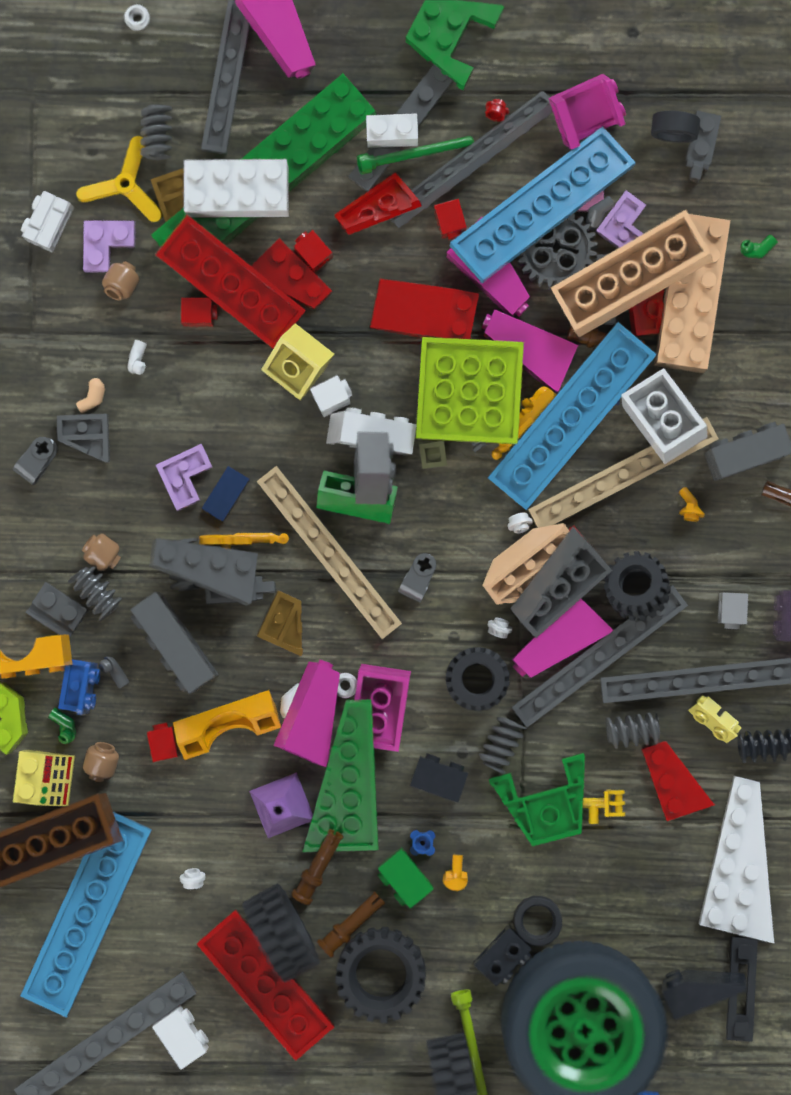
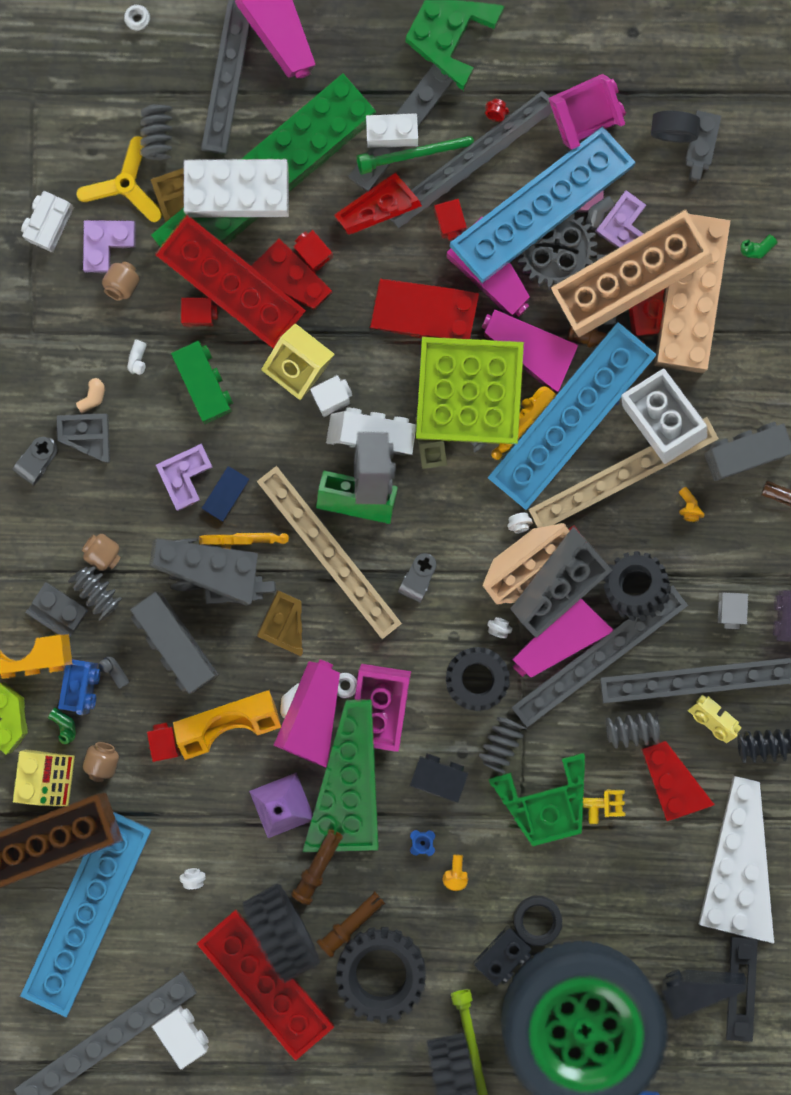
green brick [377,847,434,908] -> none
none -> green brick [171,341,234,424]

